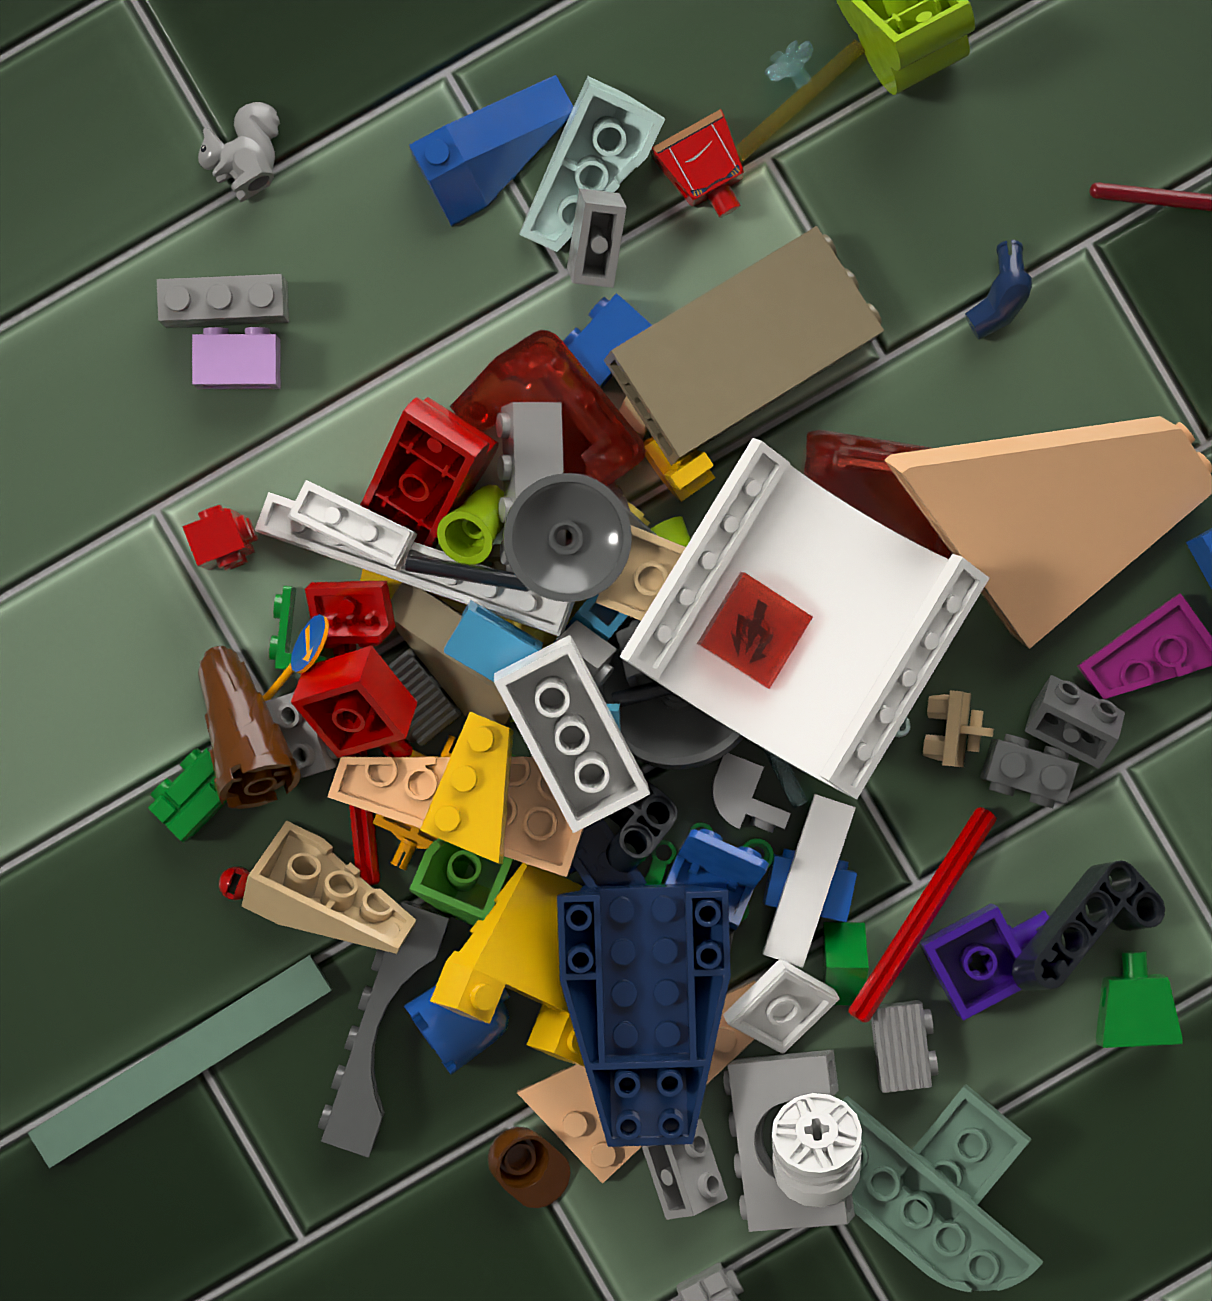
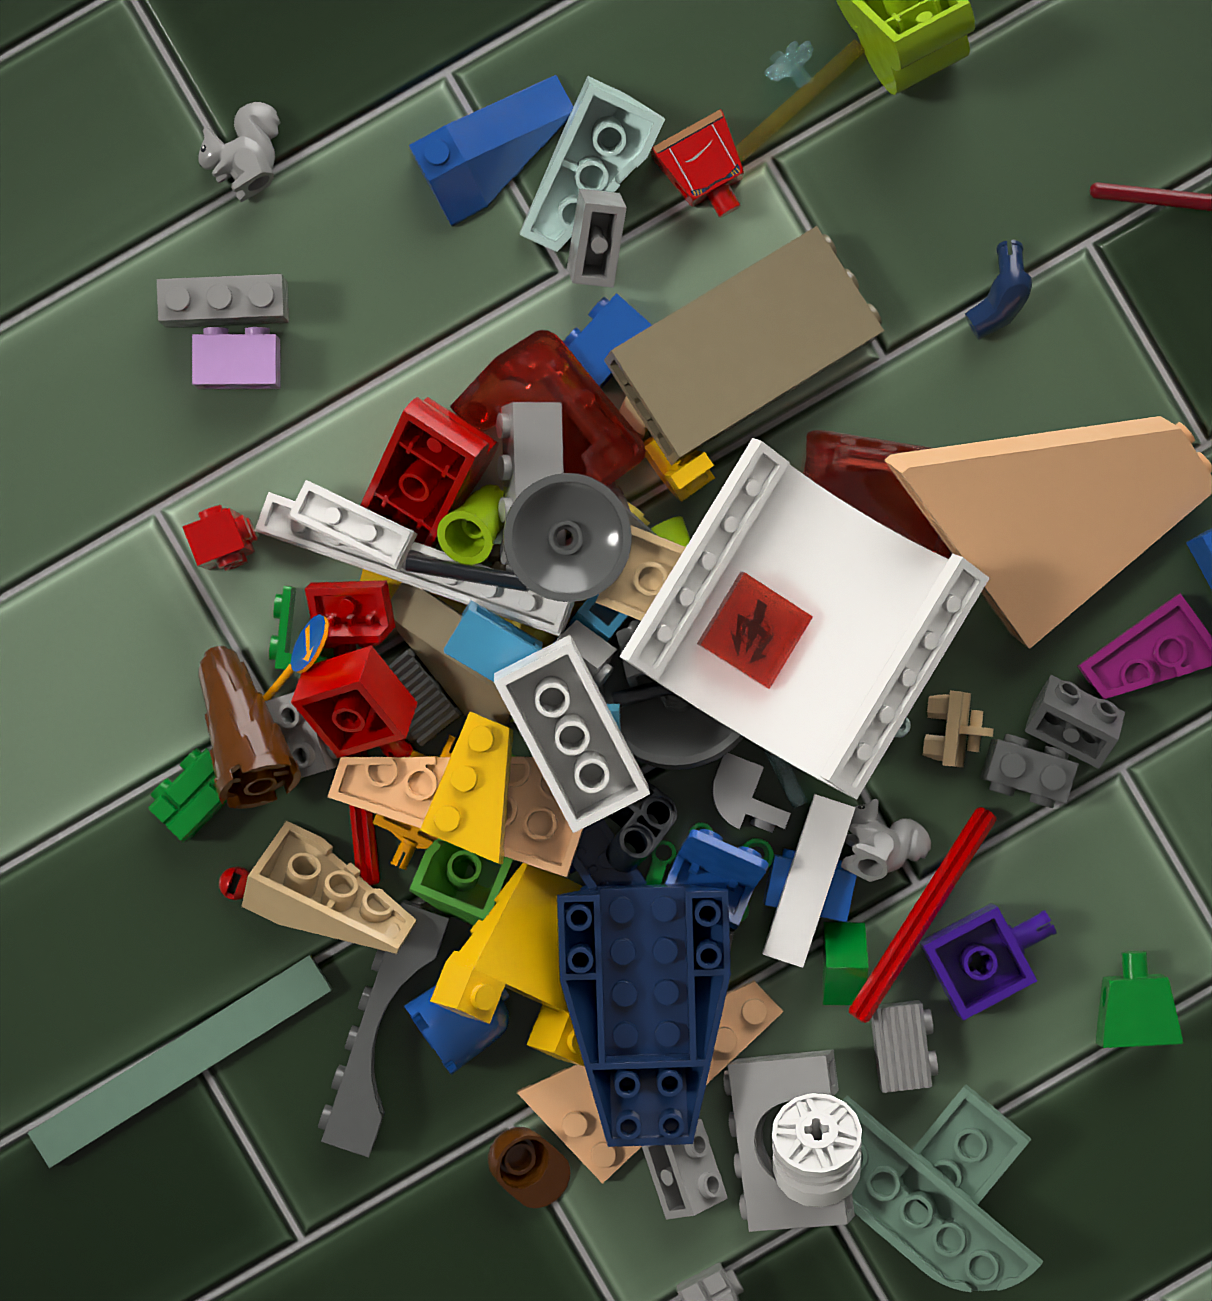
white tile [723,958,840,1054] -> none
black beam [1012,860,1165,992] -> none
none -> light grey animal [841,799,931,882]

